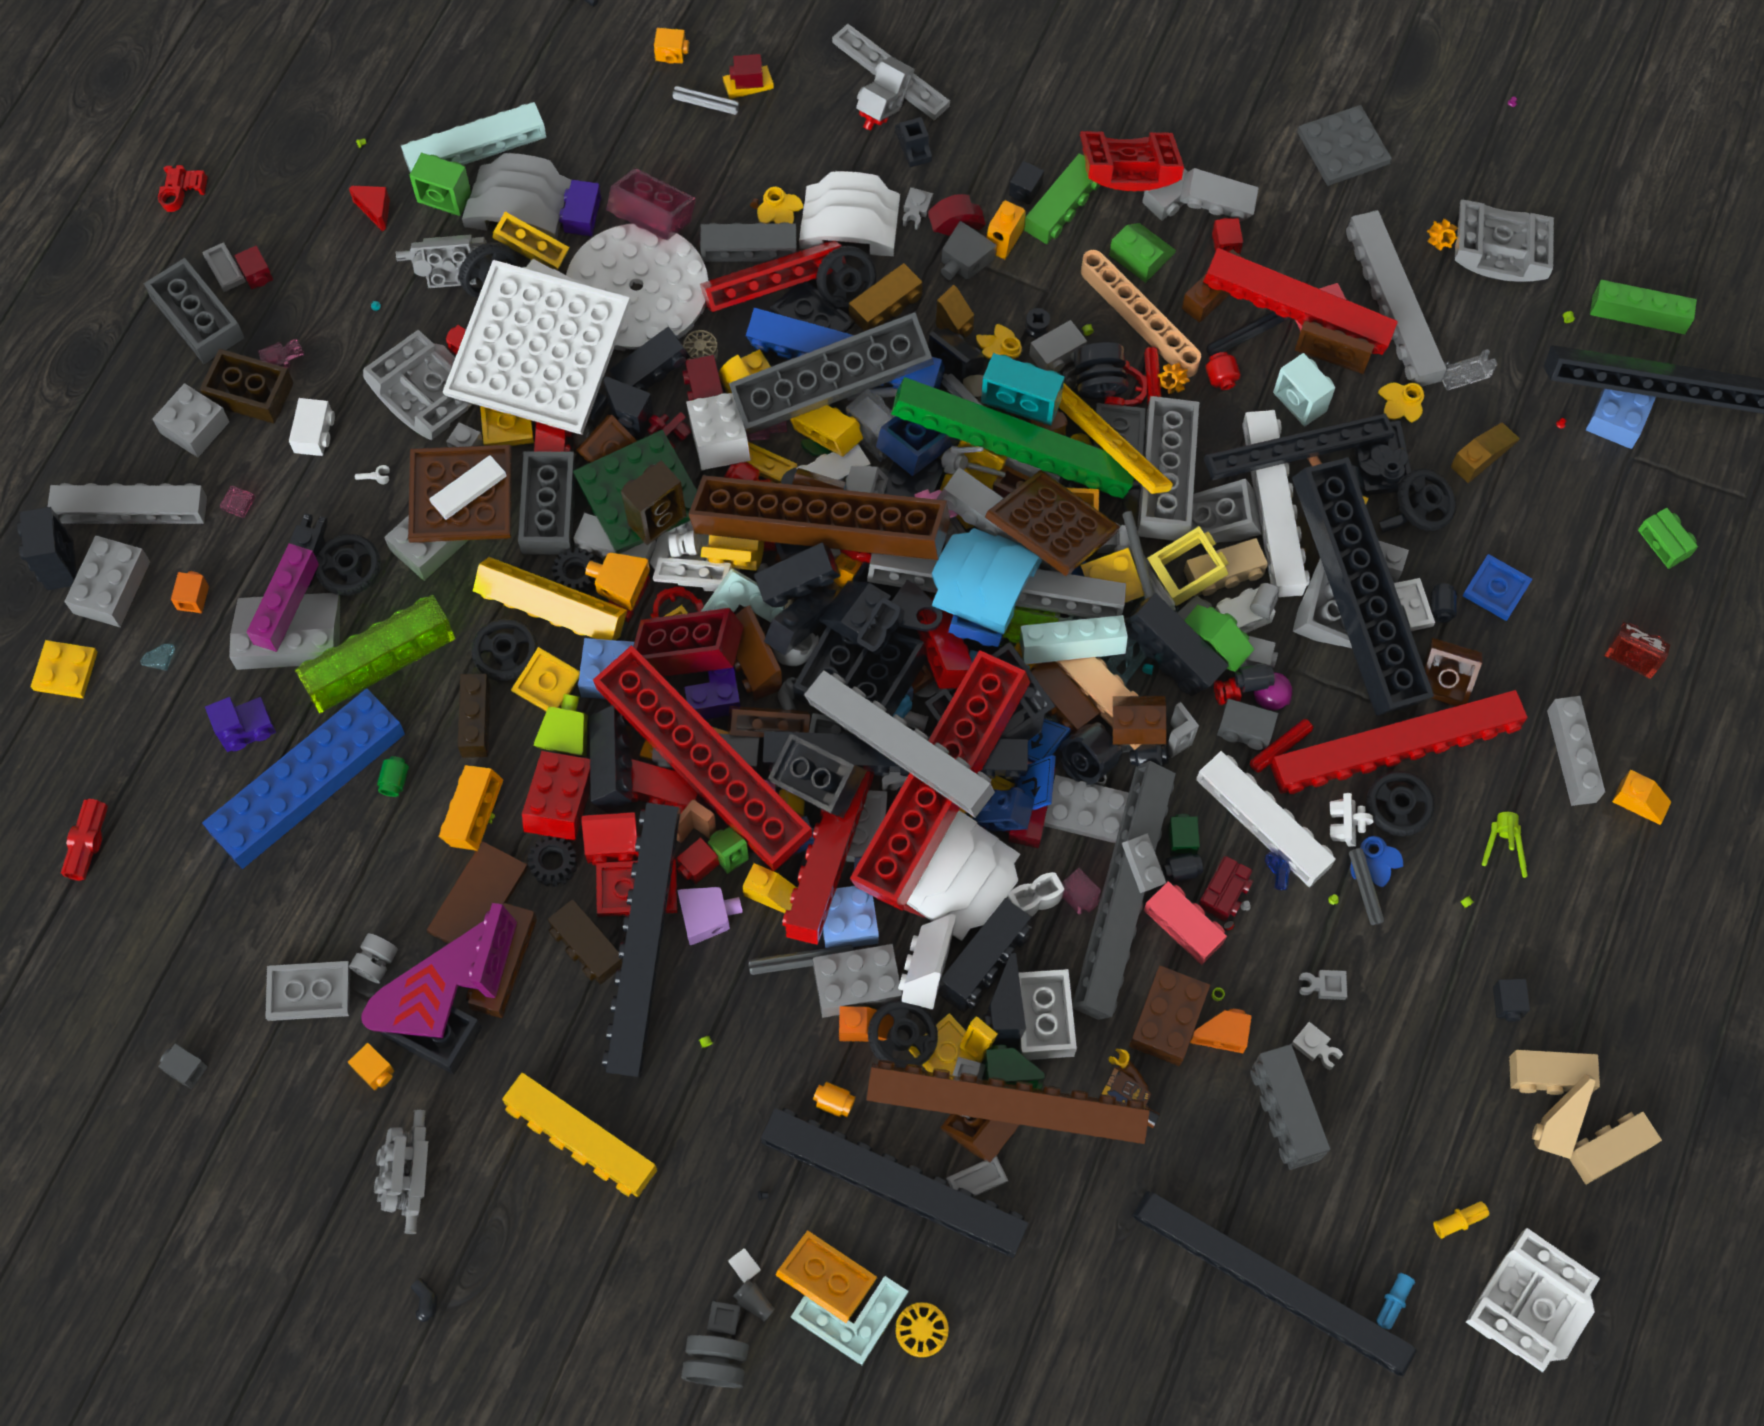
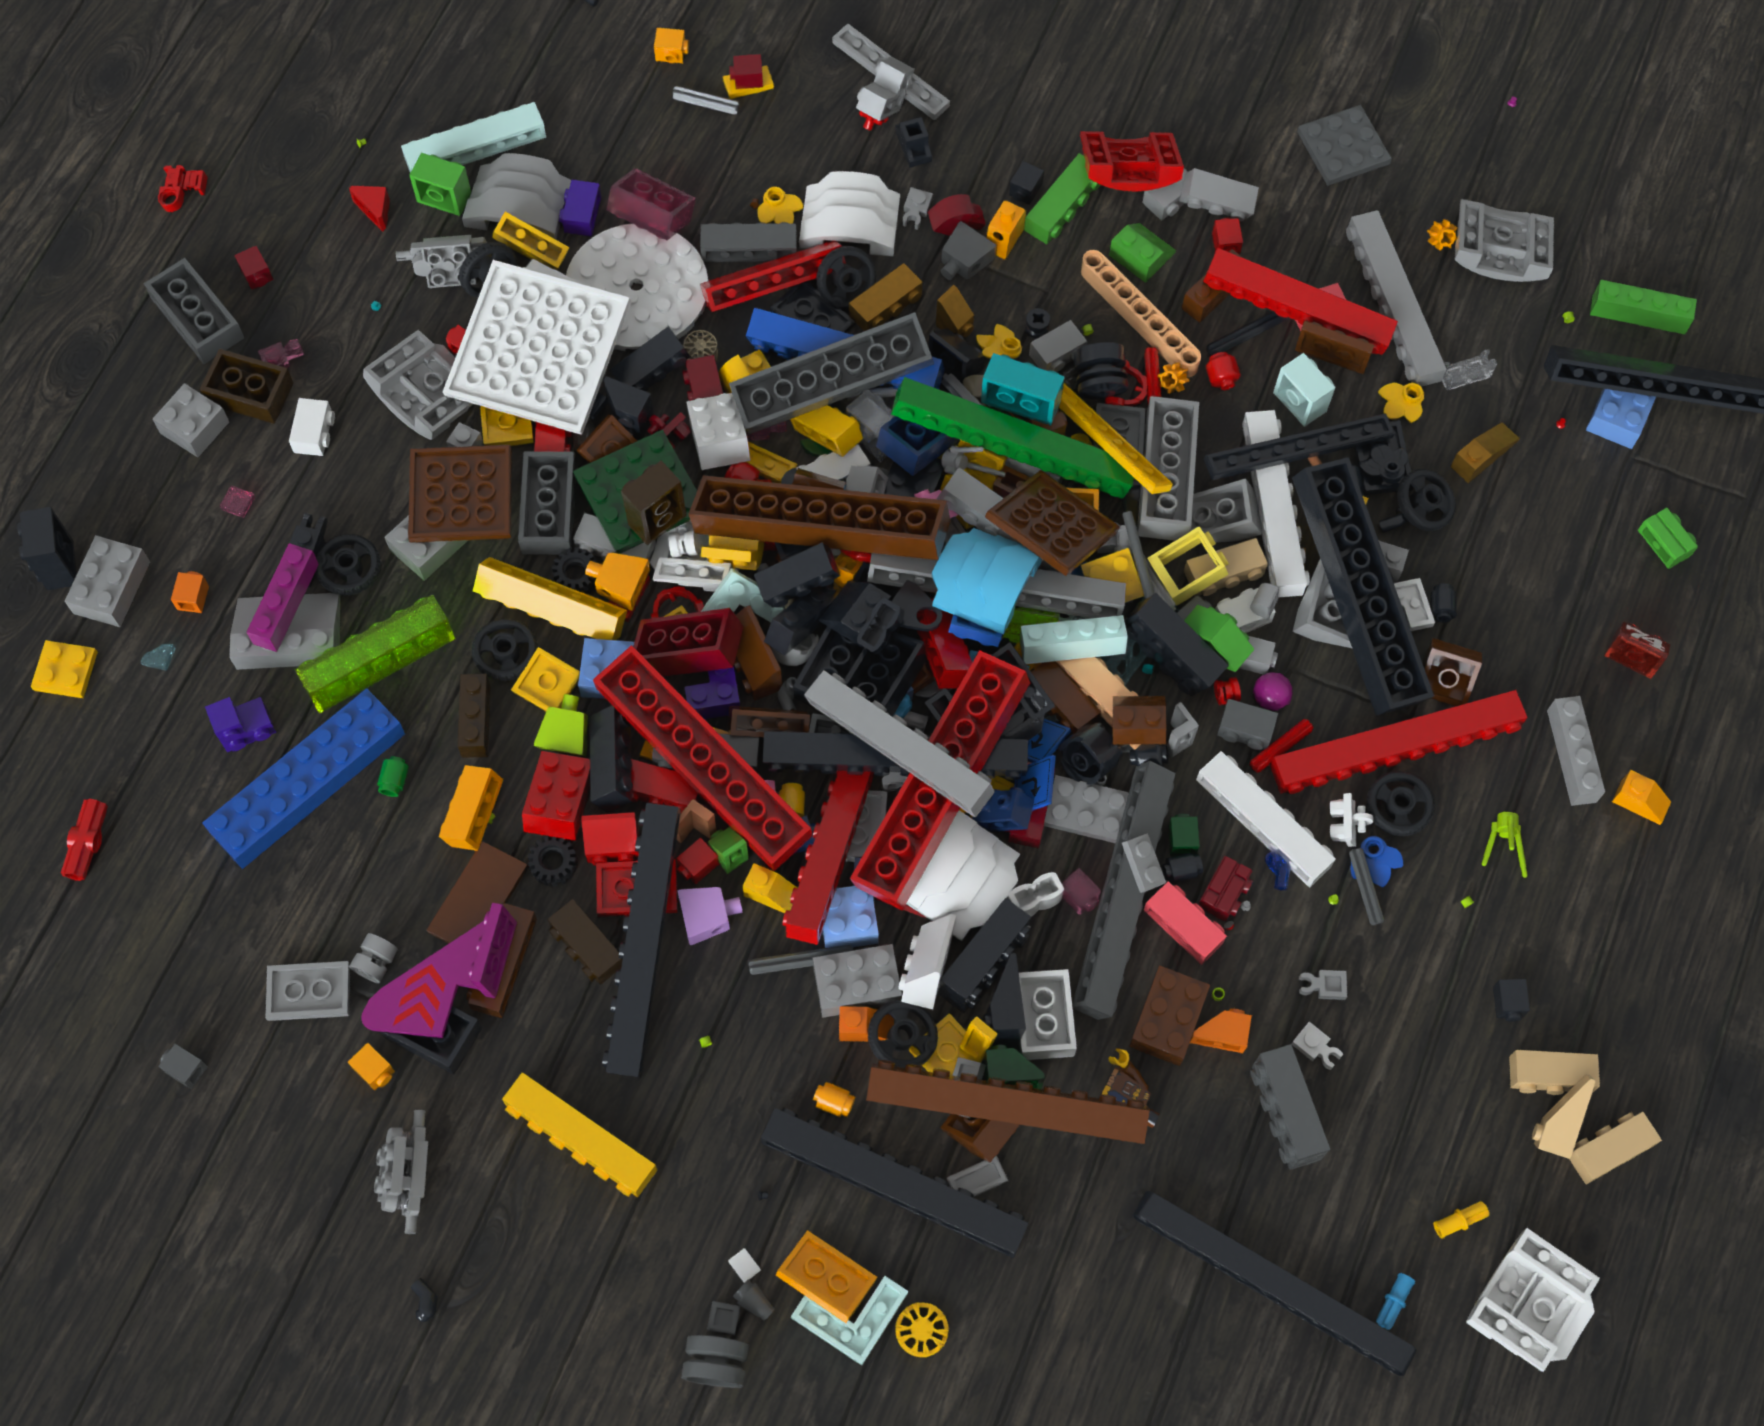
light grey brick [48,483,207,524] -> none
light grey tile [202,242,246,292] -> none
white hand [355,465,390,484] -> none
white tile [430,455,506,520] -> none
black slope [767,733,867,818] -> none
black brick [1235,664,1275,692] -> none
blue plate [1462,554,1532,621] -> none

